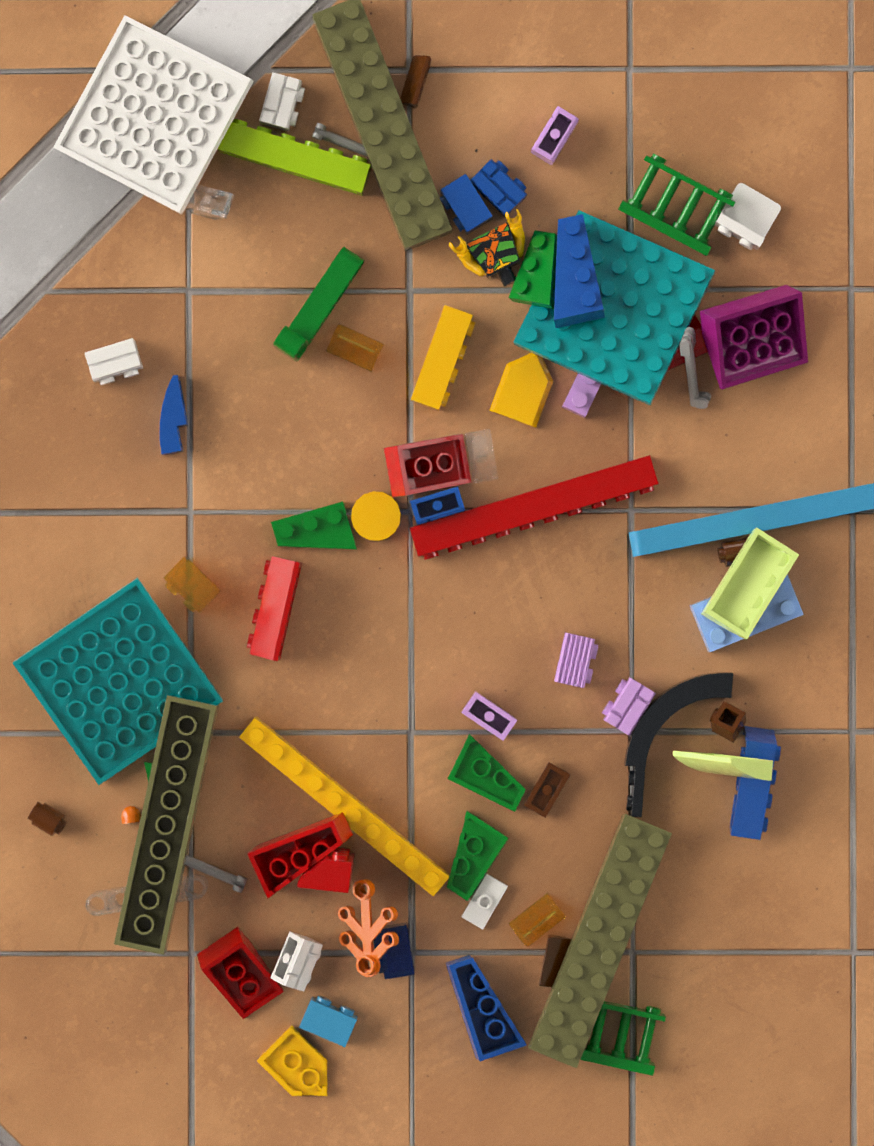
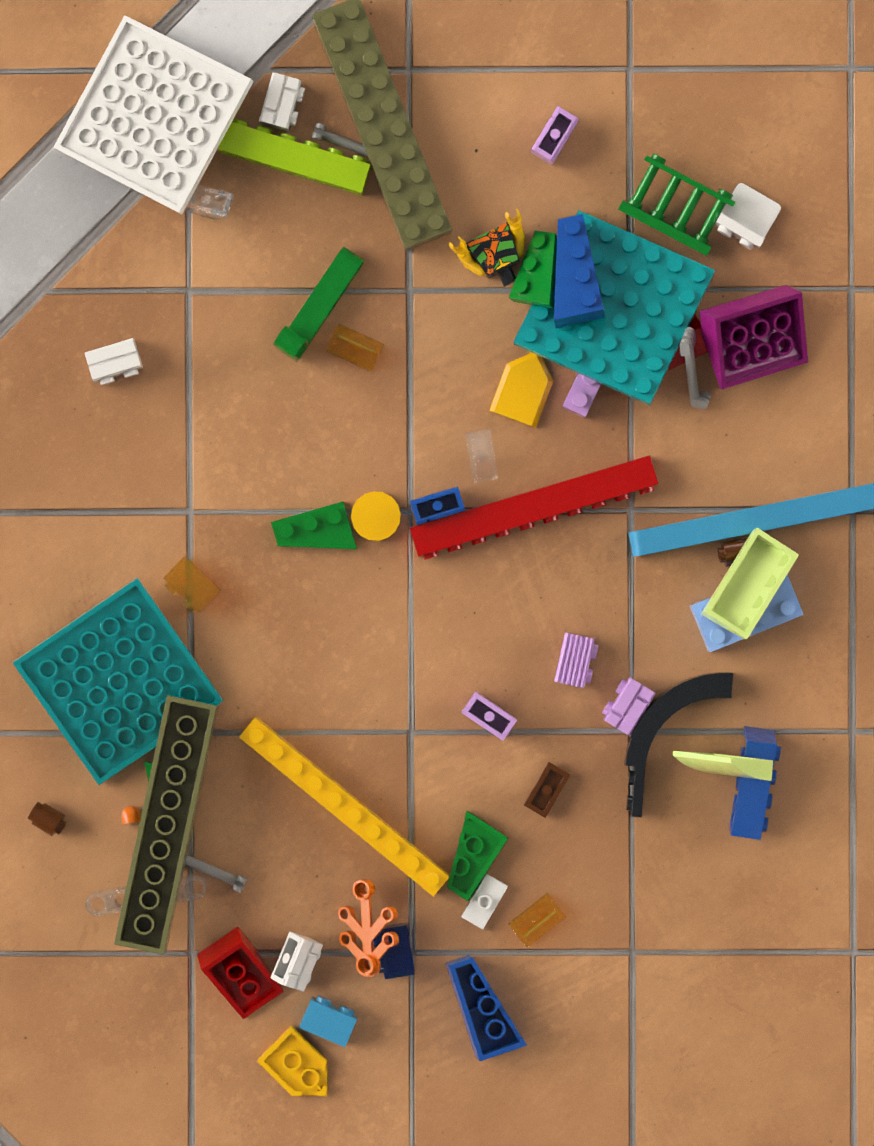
blue slope [160,375,188,455] -> none
slope [246,556,302,661] -> none
red wedge [247,812,353,899] -> none
red slope [297,847,355,893] -> none
red slope [384,434,472,497] -> none
reddish brown slope [400,55,431,108] -> none
yellow brick [411,305,476,411] -> none
blue brick [440,174,493,235] -> none
green wing [447,734,526,812] -> none
blue brick [470,159,527,218] -> none
olive brick [528,814,672,1068] -> none
reddish brown slope [539,935,572,987] -> none
green fence [580,1001,666,1076] -> none
reddish brown brick [710,701,746,743] -> none

